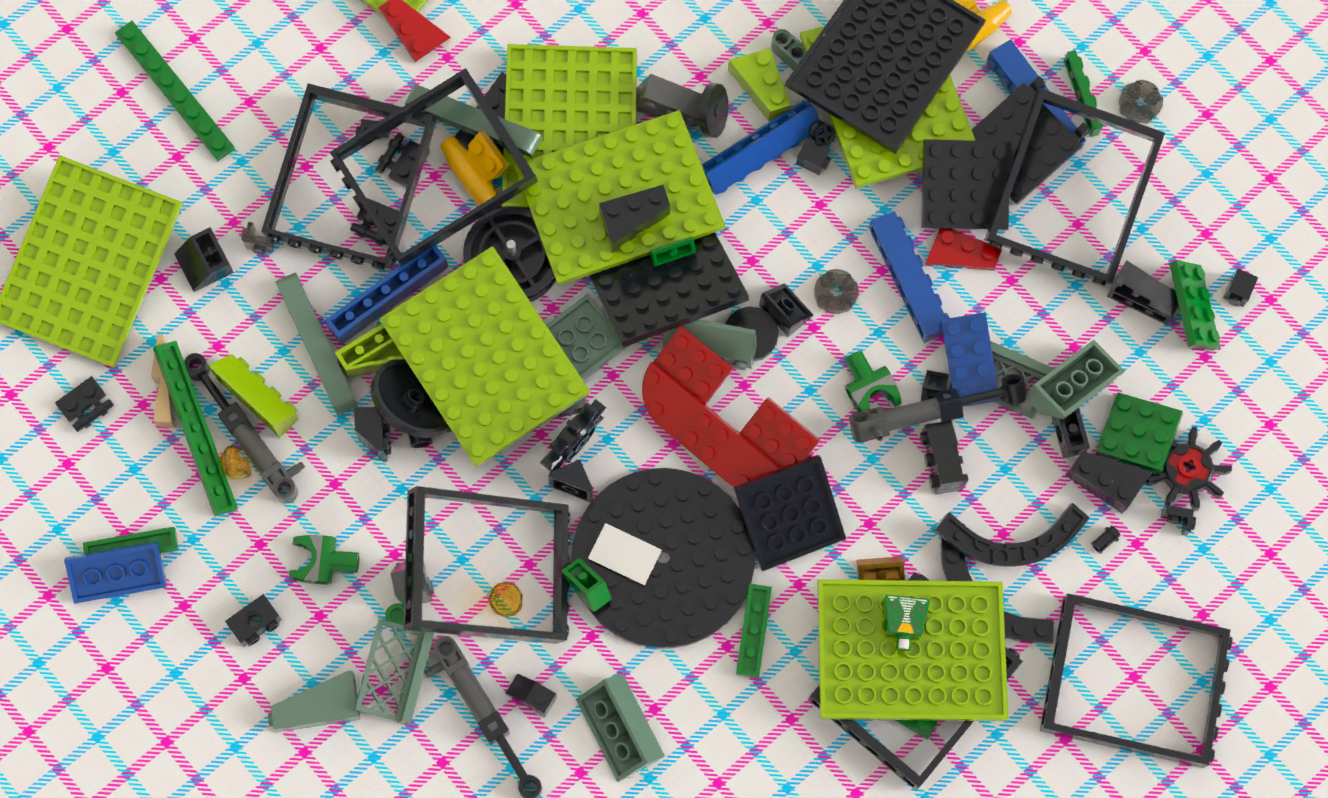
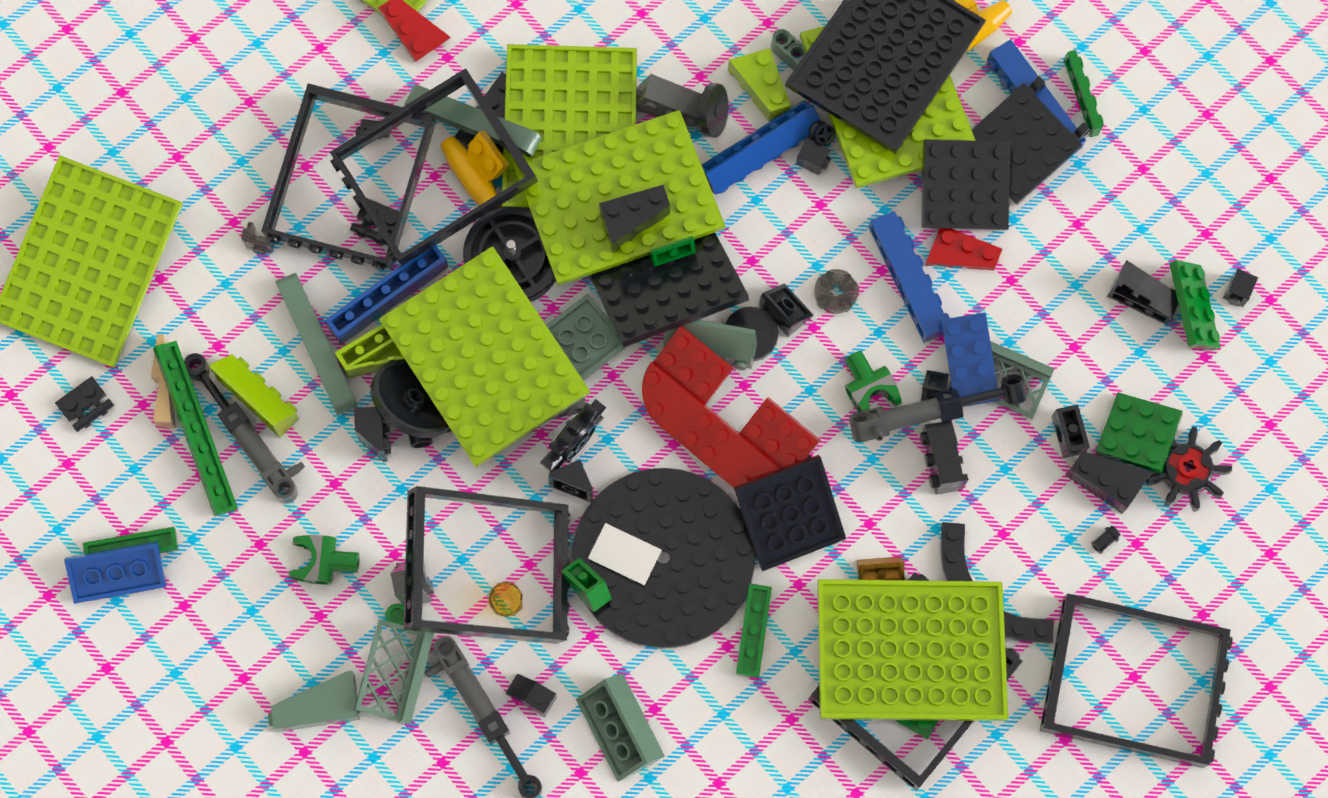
green plate [115,21,235,162] -> none
black slope [174,227,234,292] -> none
clear yellow hair [221,445,251,479] -> none
black brick [225,594,282,647] -> none
black plate [375,133,430,187] -> none
green torso [882,595,930,651] -> none
black plate [933,503,1090,567] -> none
black door [984,88,1165,286] -> none
sand green slope [1025,340,1125,419] -> none
clear smoke plate [1119,80,1163,124] -> none
black bracket [1161,505,1196,535] -> none

